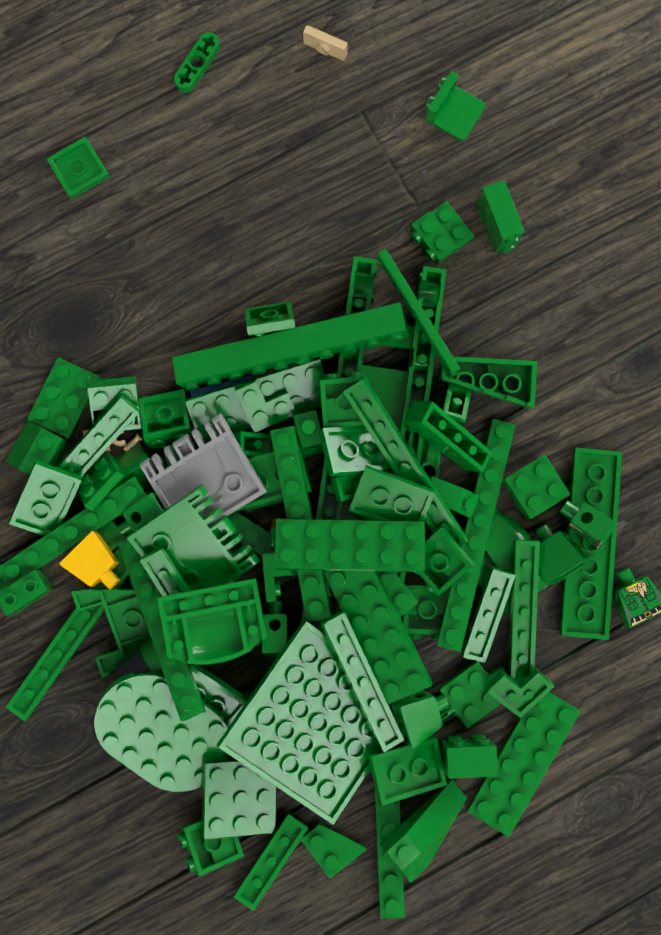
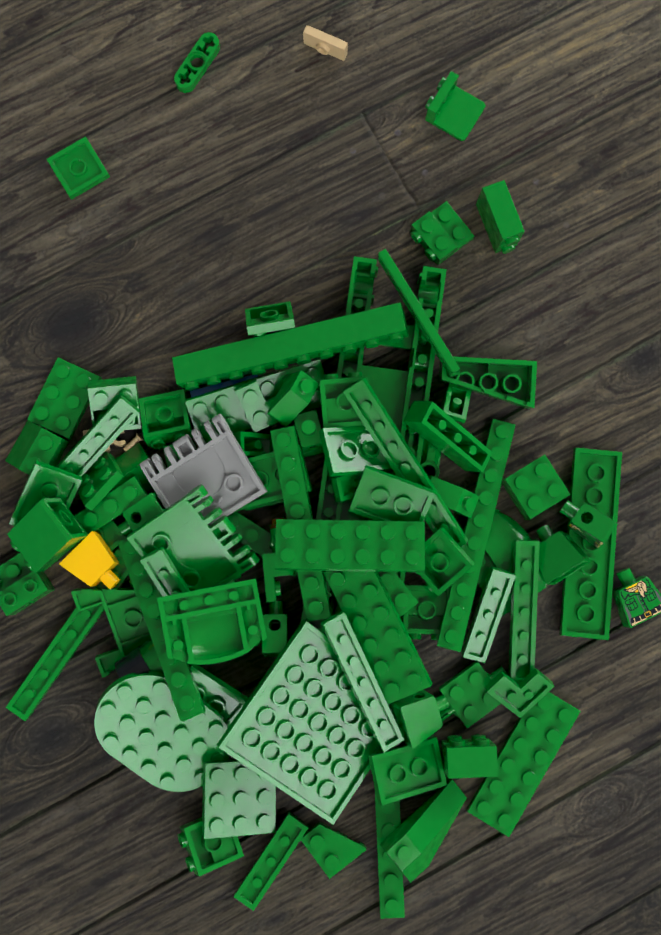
none -> green slope [7,498,88,573]
none -> green slope [266,370,319,427]

